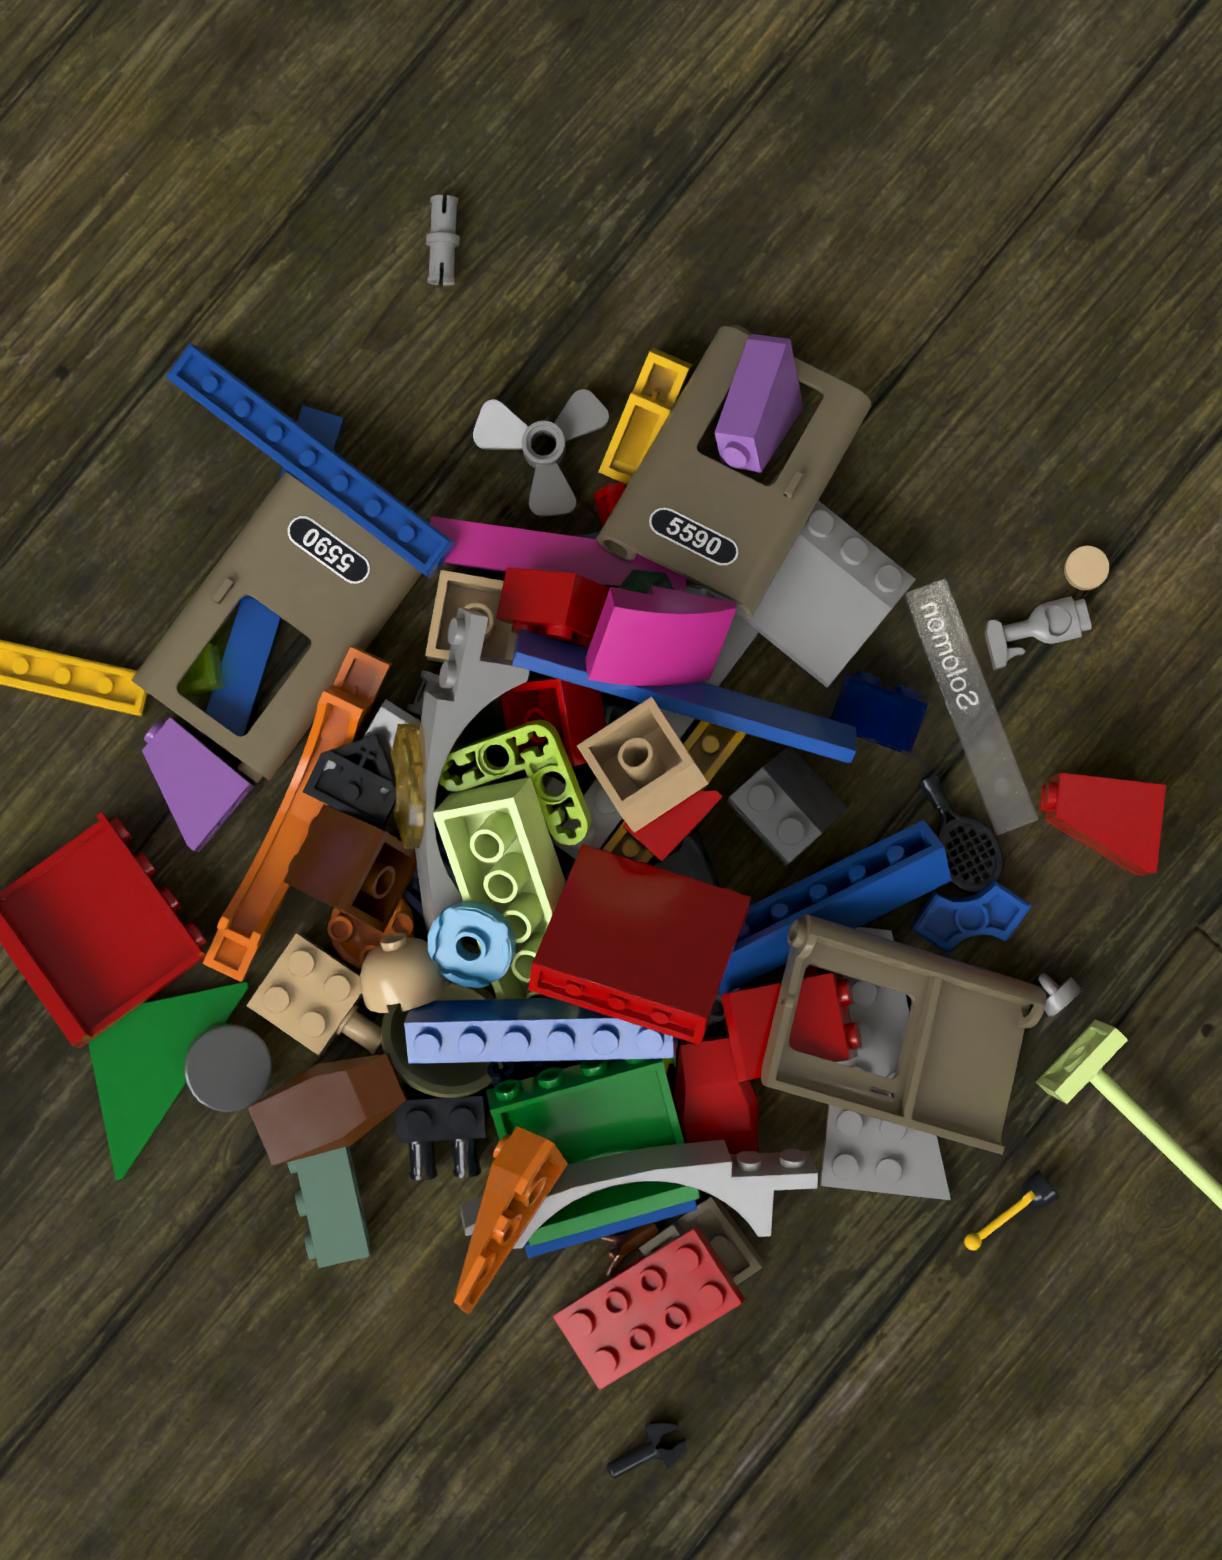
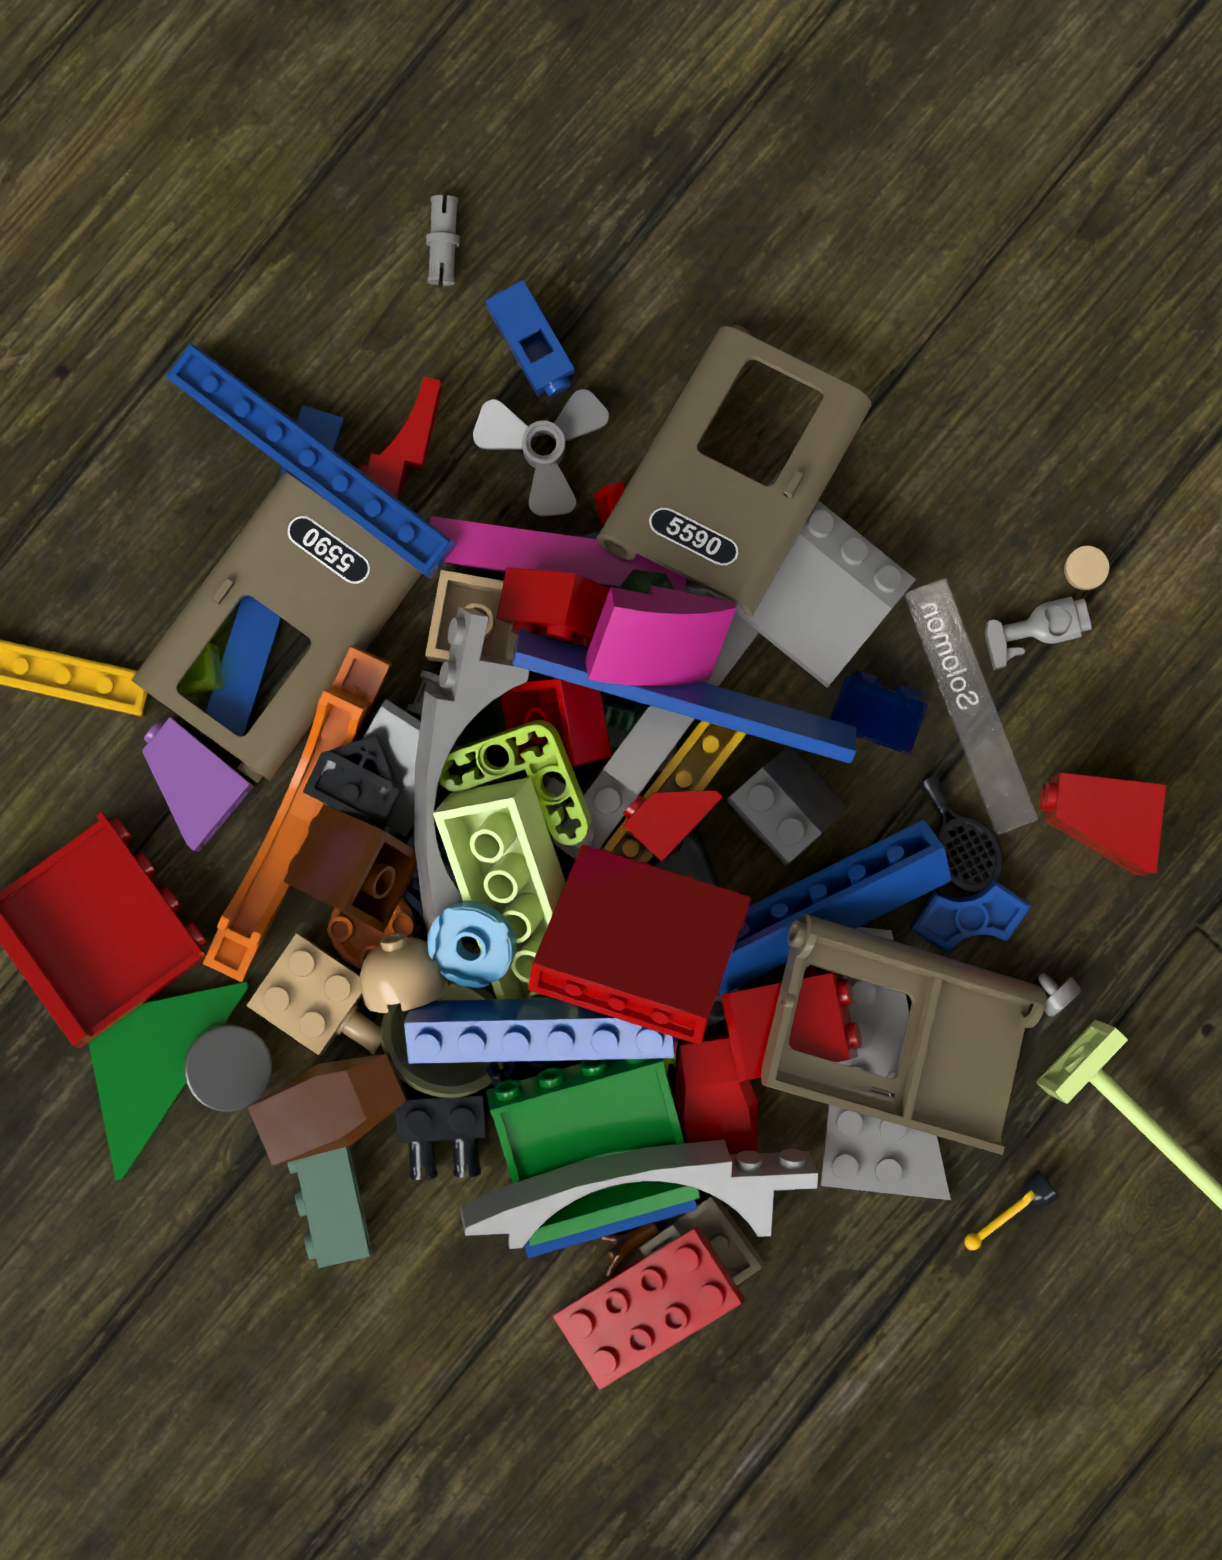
clear yellow tile [391,723,426,849] -> none
orange wedge [454,1127,568,1315] -> none
tan brick [577,697,709,833] -> none
yellow slope [598,348,693,485] -> none
black bar [607,1421,686,1479] -> none
medium lavender slope [715,334,804,472] -> none
none -> red slope [360,377,443,500]
none -> blue brick [486,280,575,397]

